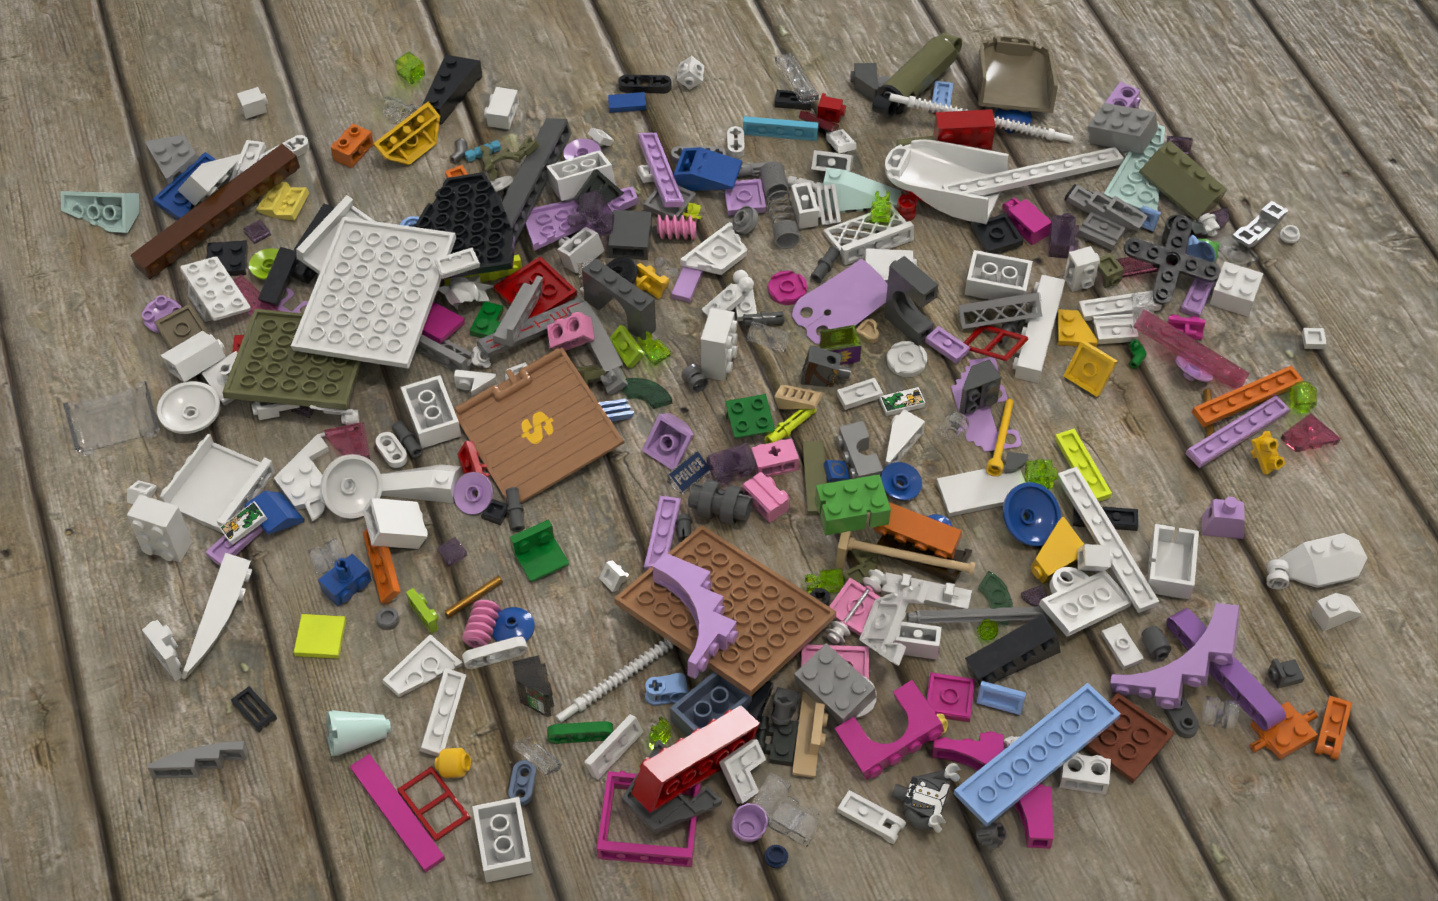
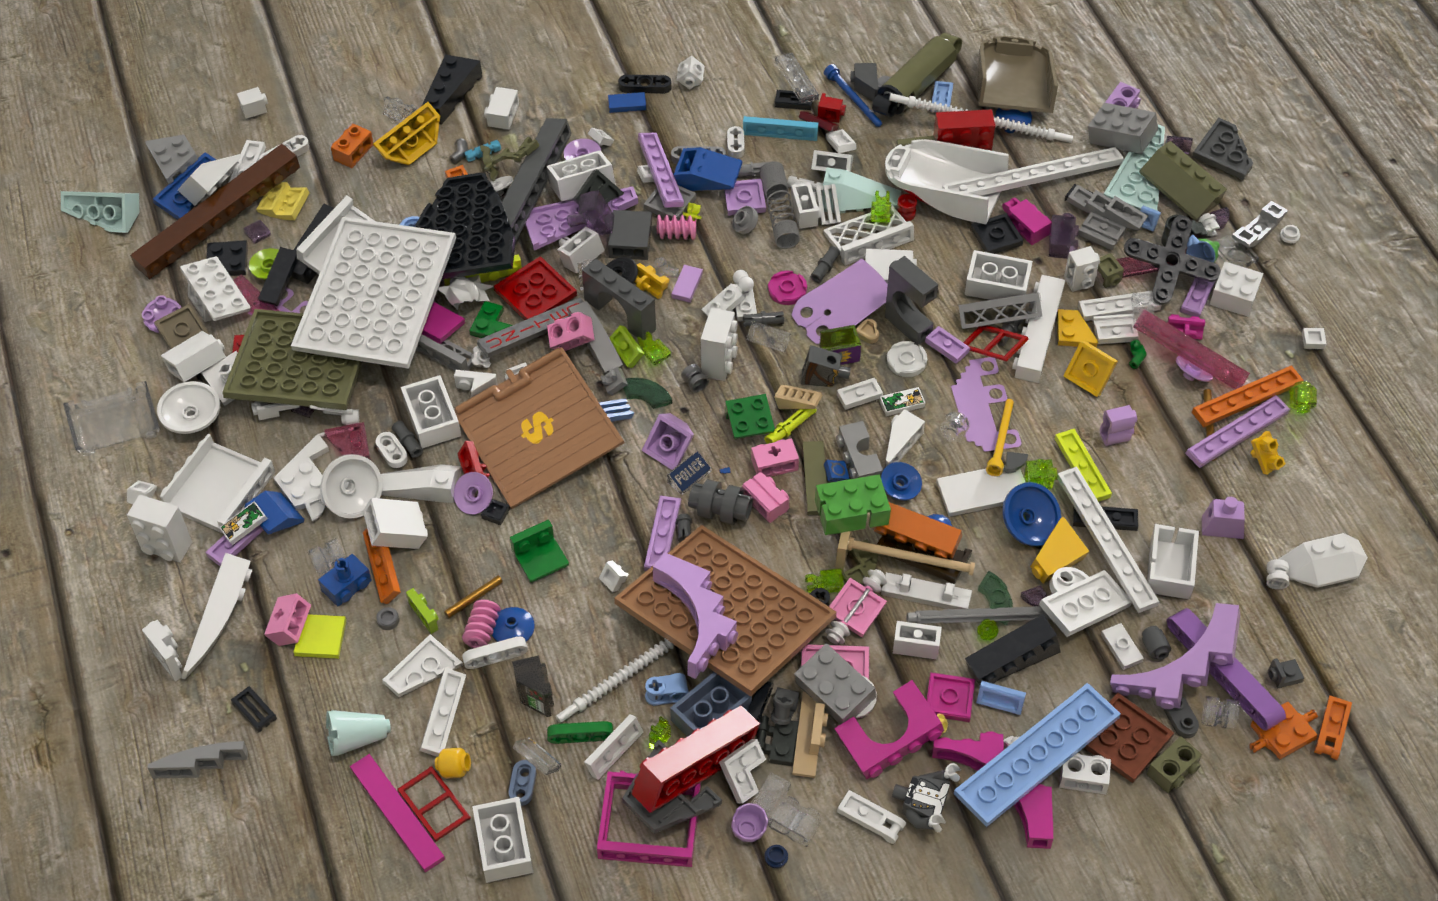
clear neon green brick [395,51,425,84] -> none
white plate [434,248,480,279] -> none
clear purple tile [437,537,467,566] -> none
light grey fence [493,275,543,347] -> none
dark grey pin [505,487,525,532] -> none
olive bracket [576,366,605,385] -> none
white wing [680,222,747,275] -> none
clear purple brick [706,443,756,484] -> none
white wing [859,581,930,666] -> none
dark grey slope [959,359,1002,415] -> none
flat silver gear [976,821,1006,849] -> none
white brick [1077,544,1113,572] -> none
clear pink wing [1281,413,1341,452] -> none
white slope [1311,593,1362,632] -> none
none -> bright pink brick [264,593,311,646]
none -> blue piece [824,64,882,127]
none -> lavender brick [1100,405,1137,446]
none -> olive brick [1147,736,1202,793]
none -> dark grey plate [1192,117,1253,180]

